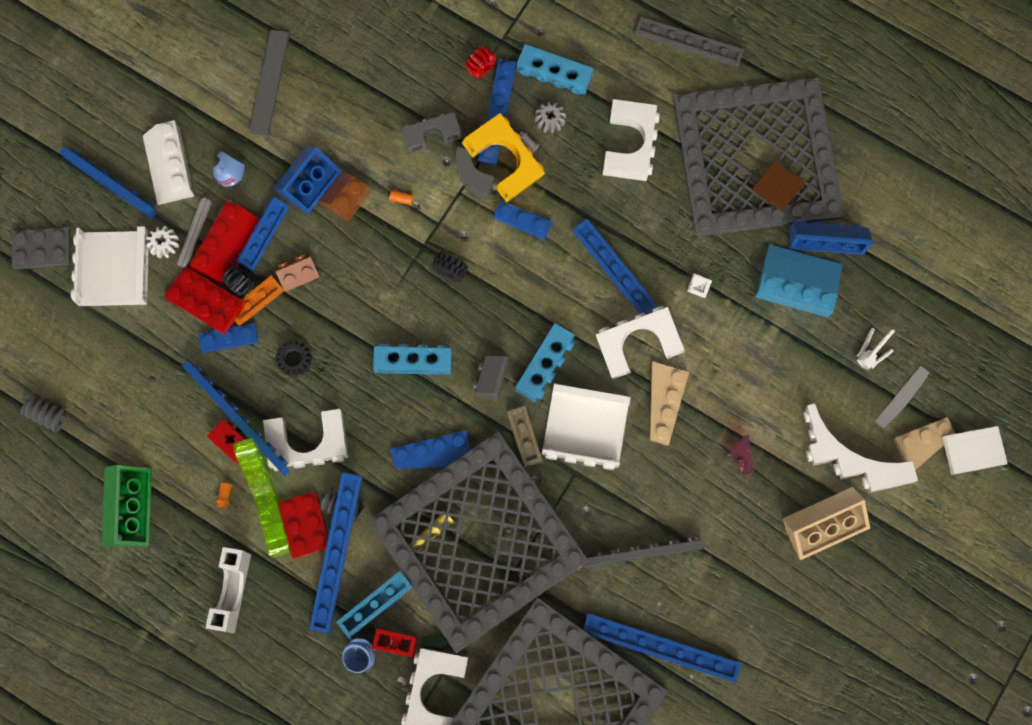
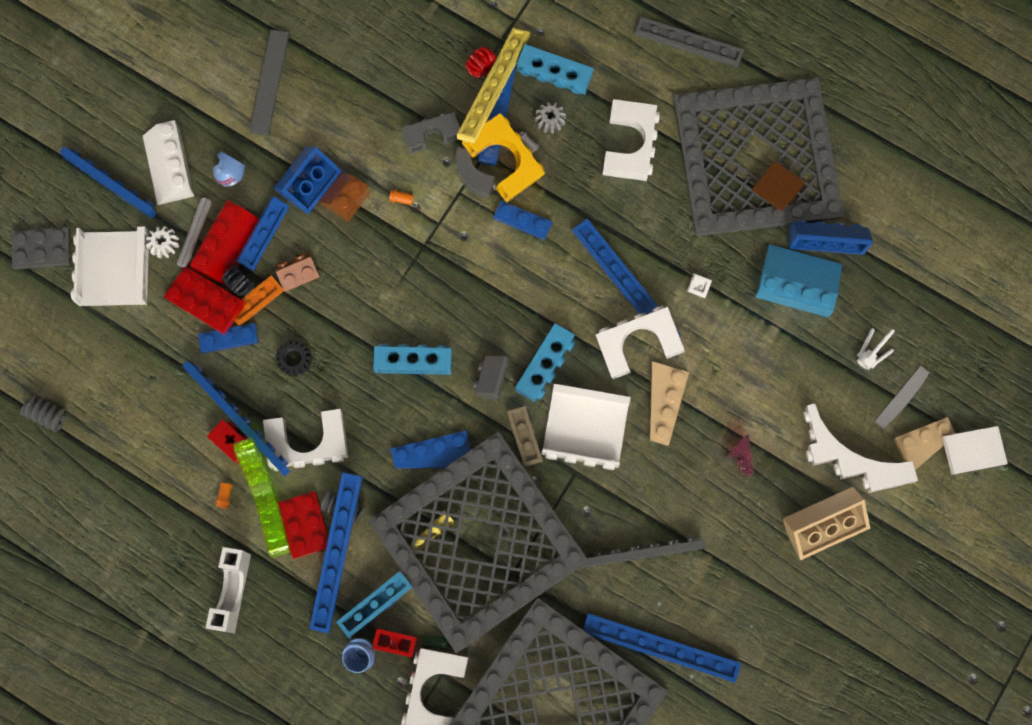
green slope [102,465,152,547] -> none
black tyre [431,252,468,282] -> none
none -> light yellow tile [457,28,530,144]

